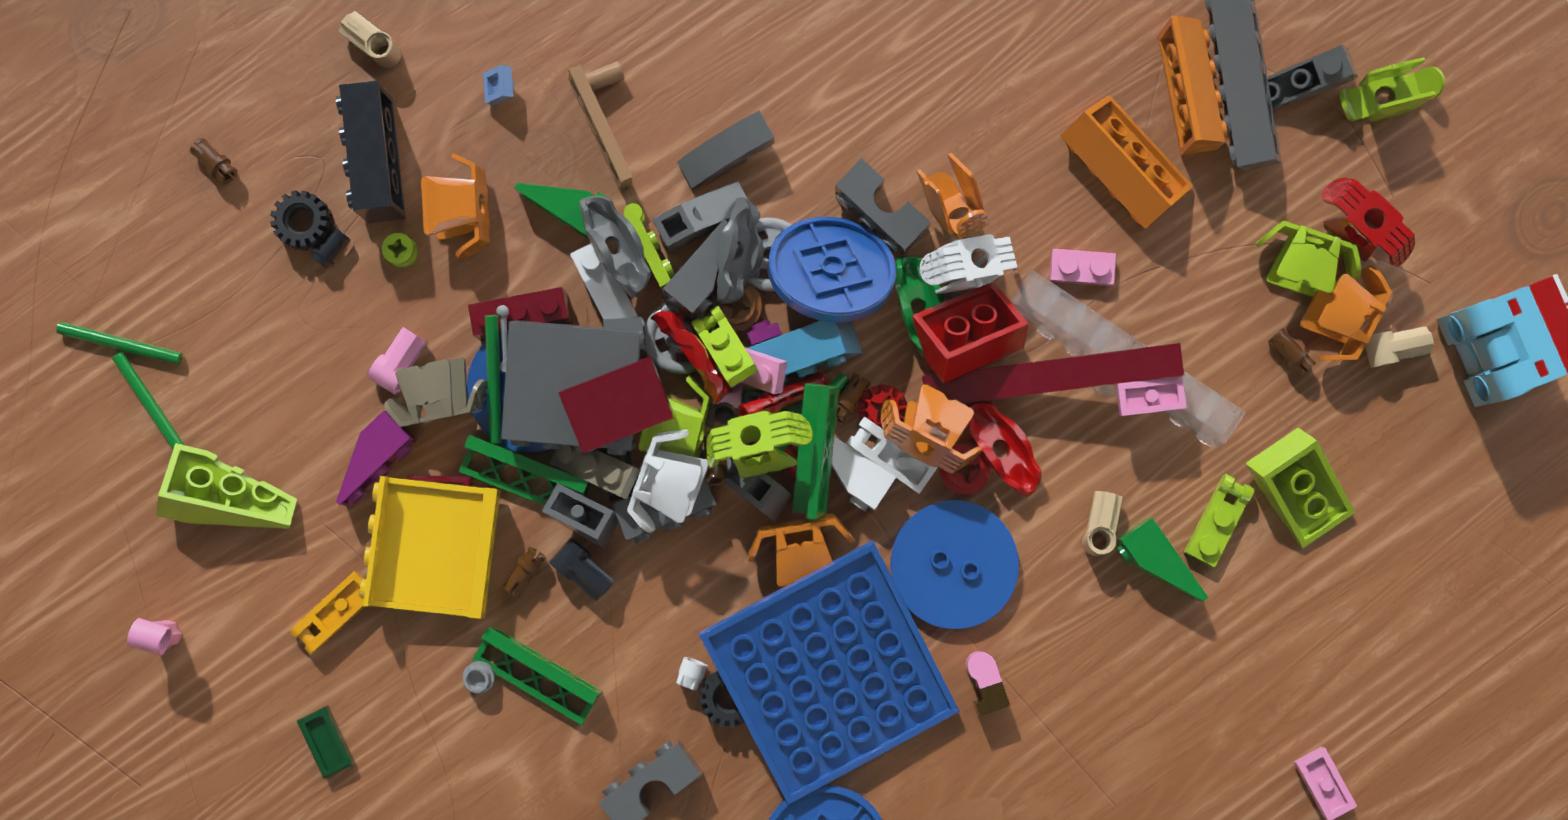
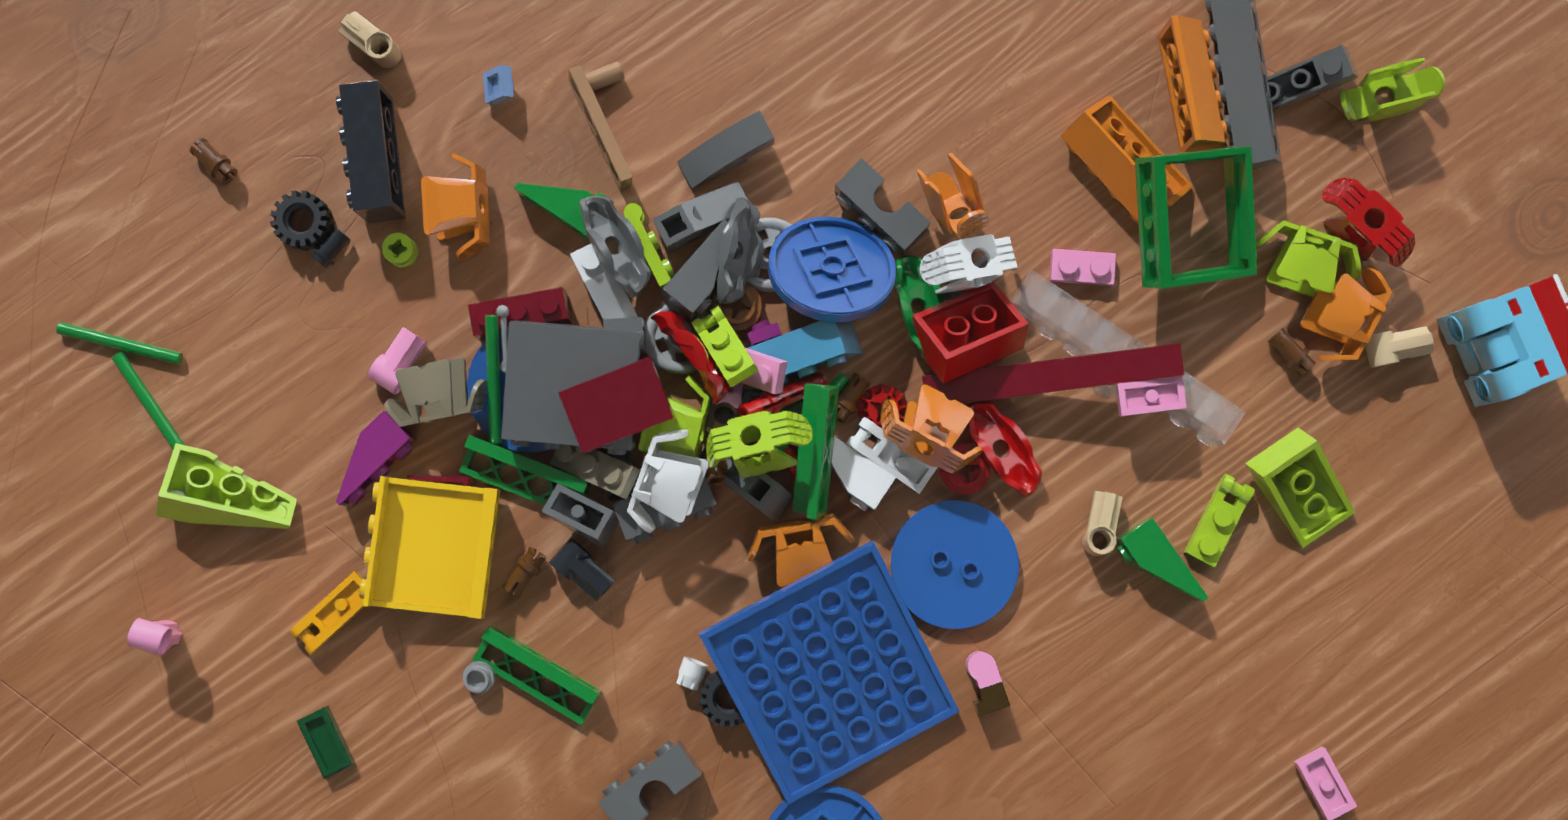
none -> green window [1135,146,1257,289]

